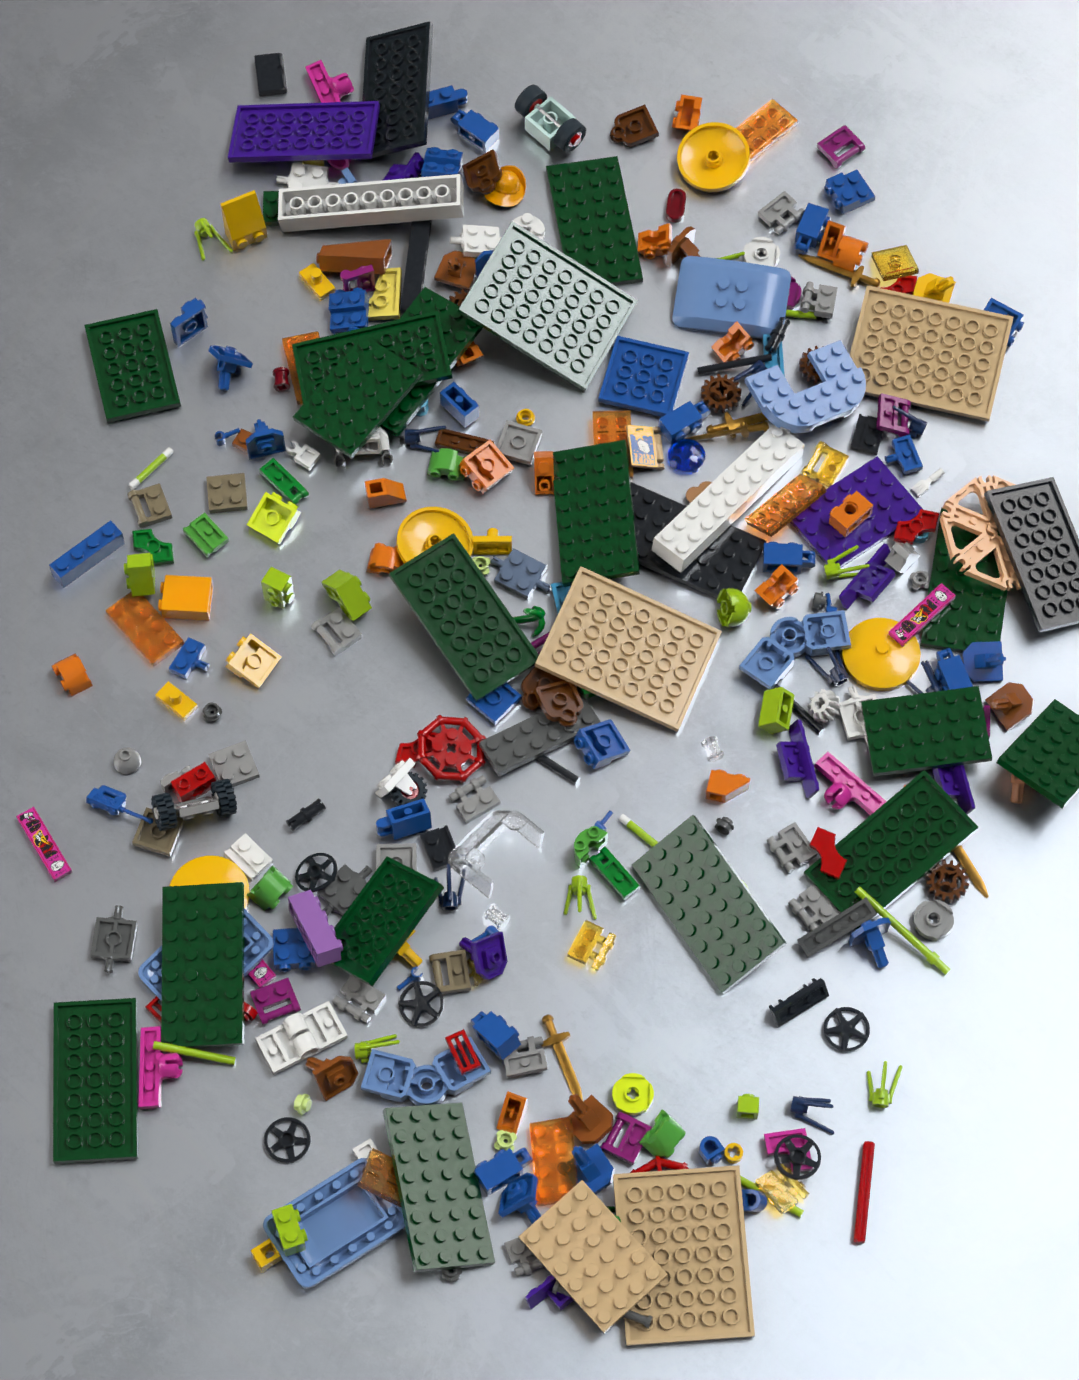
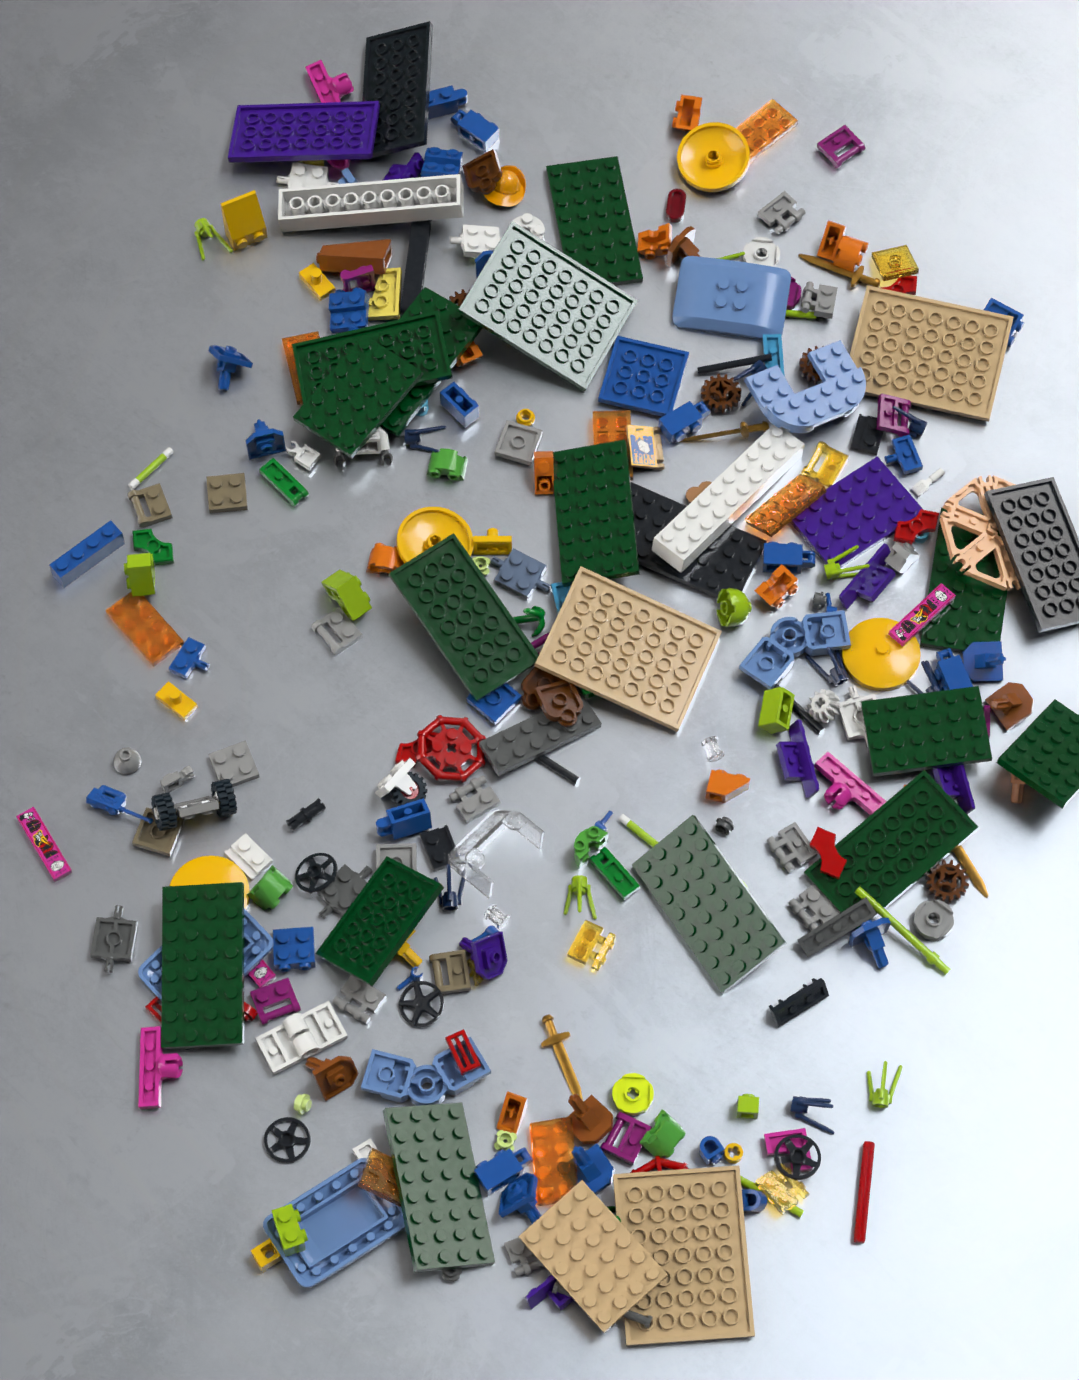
orange cylinder [52,653,93,696] -> none
dark green plate [53,998,138,1164] -> none
dark green plate [84,309,181,423] -> none
lime bar [153,1041,236,1065] -> none
light orange brick [158,575,213,621] -> none
blue plate [170,298,208,347] -> none
red brick [171,762,216,802] -> none
bright green plate [183,512,229,558] -> none
dark grey plate [203,702,222,721] -> none
blue hand [215,428,240,446] -> none
yellow plate [225,633,282,688] -> none
dark orange plate [232,428,253,453] -> none
neon yellow plate [246,492,301,544] -> none
black piece [254,53,288,97] -> none
lime brick [261,567,294,609] -> none
dark green plate [263,191,280,226] -> none
dark red bush [273,367,290,392] -> none
medium lavender brick [288,890,343,967] -> none
lime plant [354,1034,400,1063] -> none
orange slope [365,478,407,509] -> none
dark orange piece [434,250,476,291] -> none
reddish brown tile [435,429,495,455] -> none
orange plate [459,439,514,494] -> none
blue brick [470,1011,521,1060] -> none
light grey plate [504,1036,548,1078] -> none
brick [514,84,586,153] -> none
blue plate [574,719,631,769] -> none
reddish brown plate [610,104,659,147] -> none
clear blue dish [668,439,705,473] -> none
pearl gold sword [706,412,768,438] -> none
orange cylinder [711,321,754,362] -> none
black pin [765,317,790,354] -> none
blue brick [795,203,831,253] -> none
blue plate [824,169,875,215] -> none
black wheel [824,1007,870,1051] -> none
orange brick [829,491,873,538] -> none
light grey plate [910,571,930,590] -> none
yellow piece [913,273,956,303] -> none

